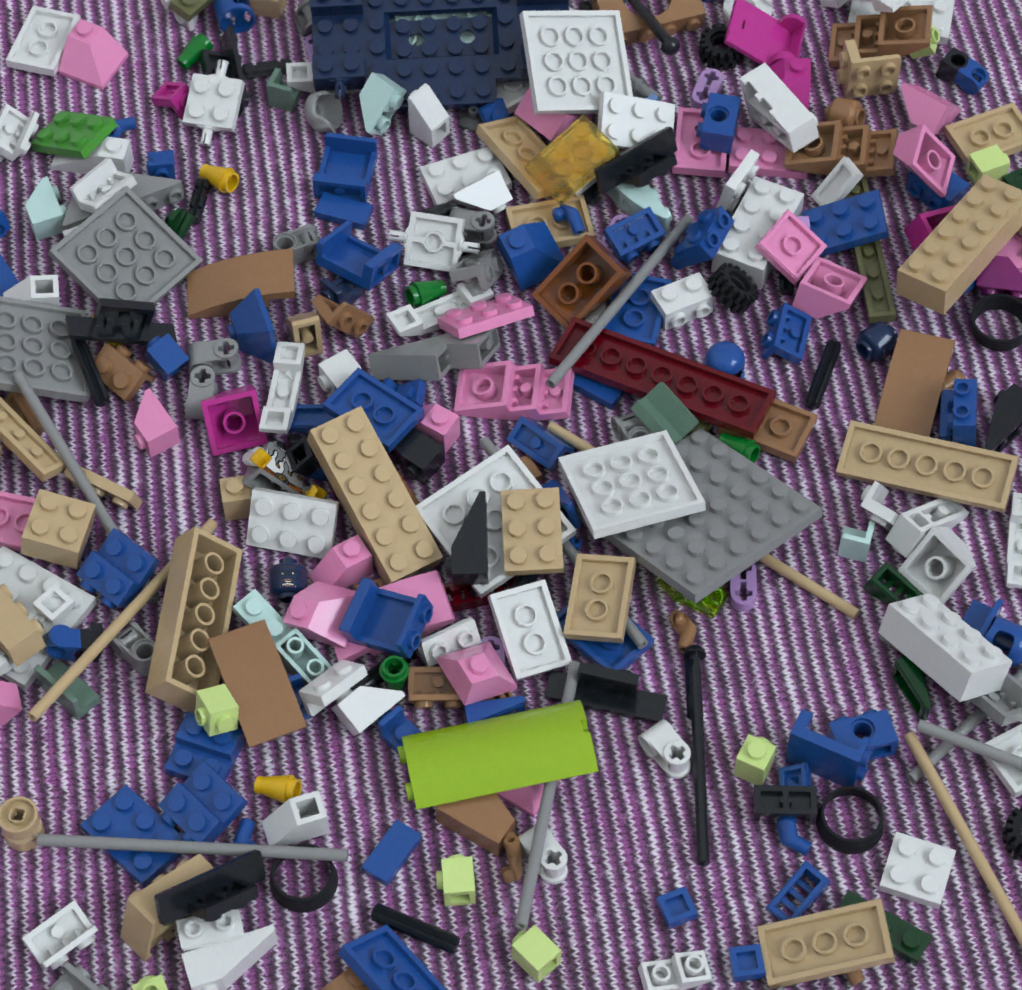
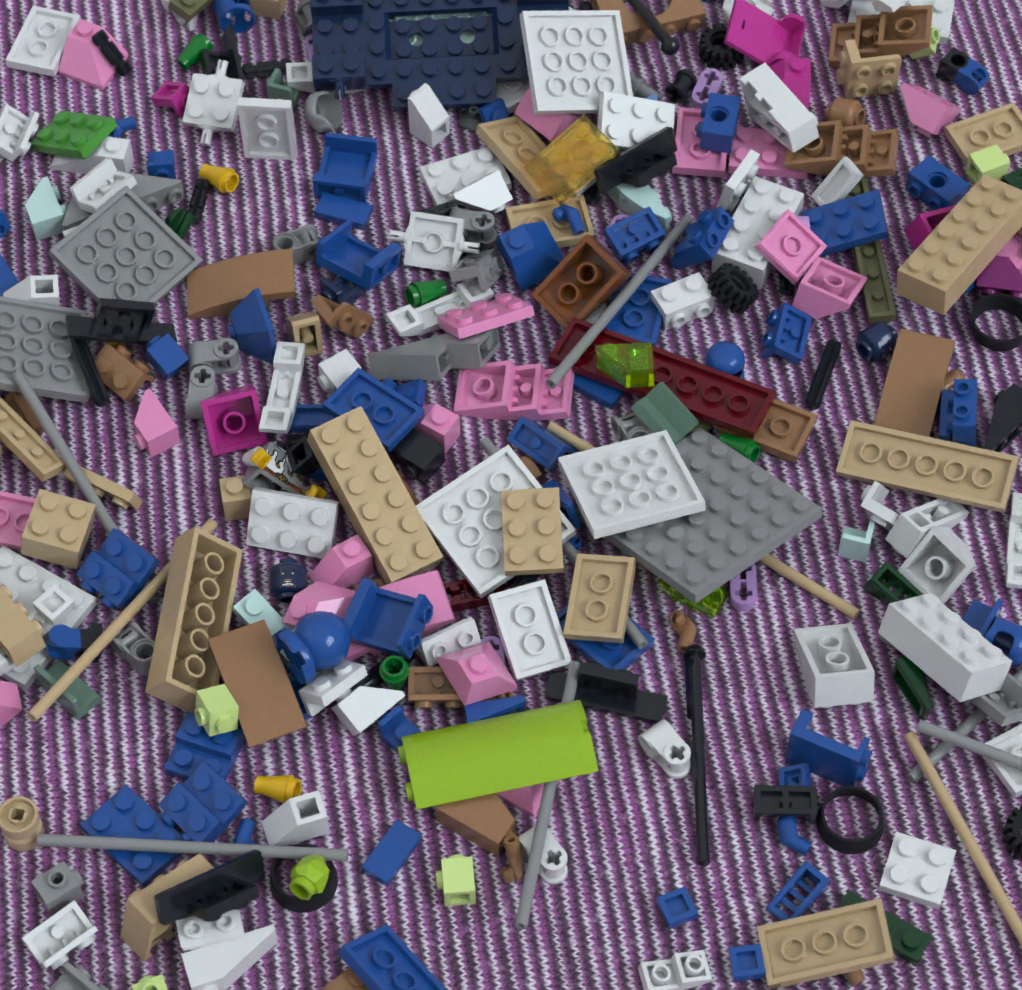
light aqua slope [359,72,407,136] -> none
black axle [371,903,460,954] -> none
black slope [446,491,489,585] -> none
yellowish green brick [511,925,561,983] -> none
yellowish green brick [734,734,777,785] -> none
blue brick [826,709,899,761] -> none
bright pink slope [893,124,956,198] -> none
none -> light grey brick [31,861,84,916]
none -> black axle [92,30,132,76]
none -> white plate [237,97,298,161]
none -> blue tile [273,611,351,685]
none -> lime rock [289,854,330,900]
none -> clear neon green slope [596,342,654,388]
none -> black bush [665,69,697,103]
none -> white slope [793,623,875,708]

